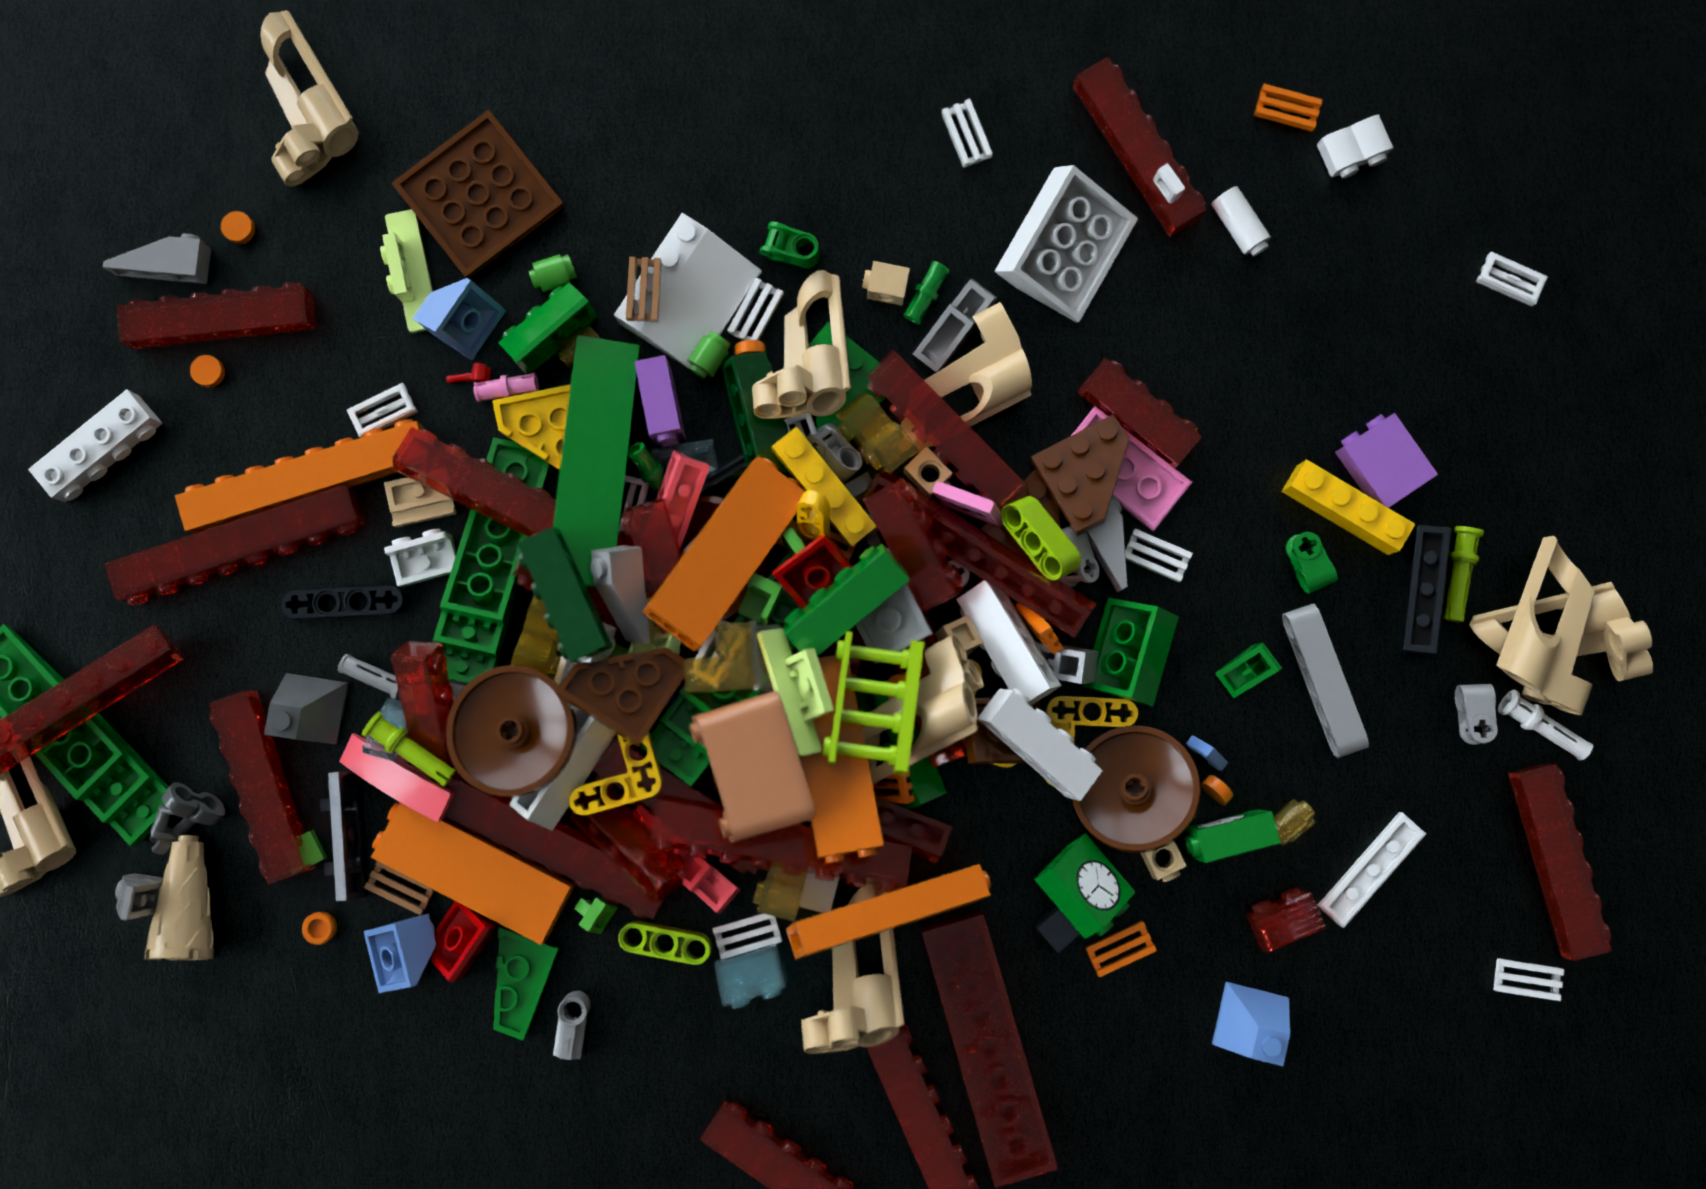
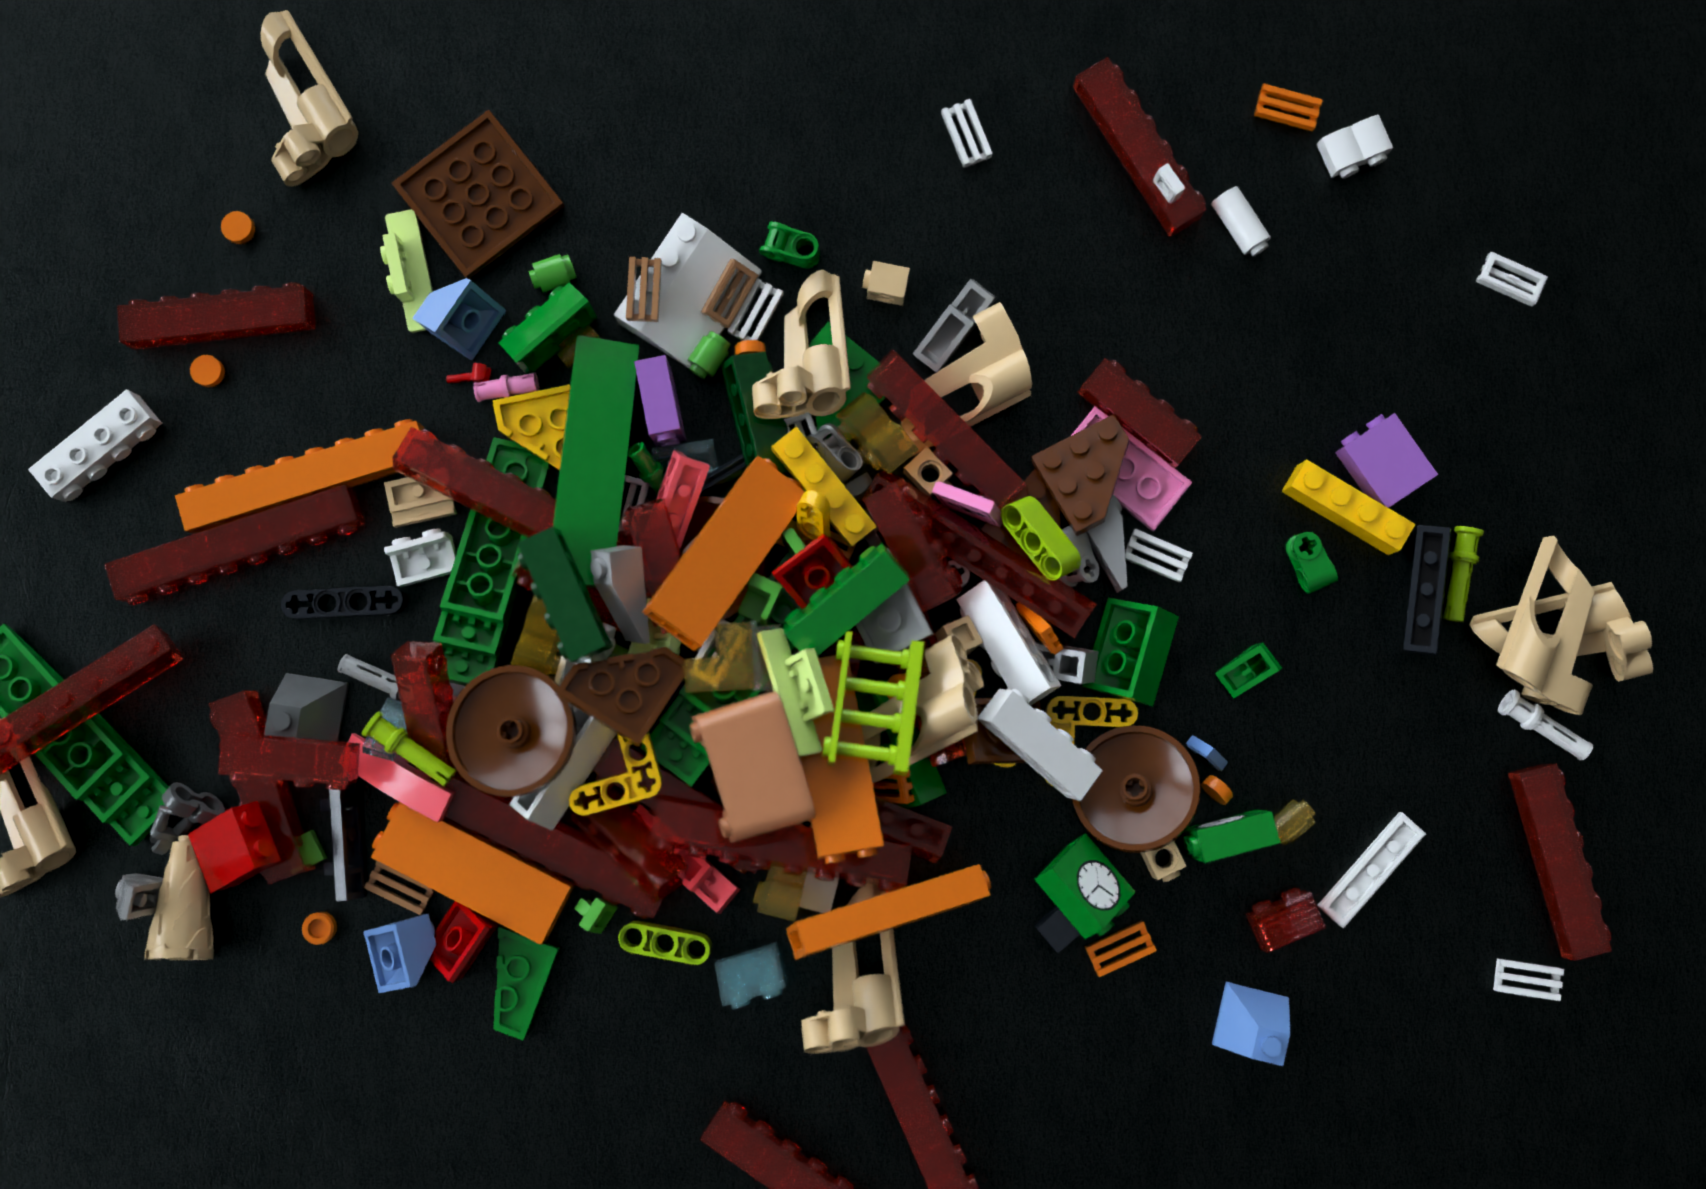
light grey slope [103,234,211,284] -> none
white tile [347,383,418,438] -> none
light grey piece [553,991,591,1060] -> none
white tile [712,910,782,960] -> none
green pin [903,261,950,325] -> none
clear red brick [920,911,1058,1188] -> none
white slope [995,165,1138,322] -> none
light grey beam [1282,603,1369,758] -> none
light grey piece [1455,684,1498,745] -> none
none -> red brick [188,801,281,894]
none -> clear red brick [218,732,360,790]
none -> medium nougat tile [701,259,759,329]

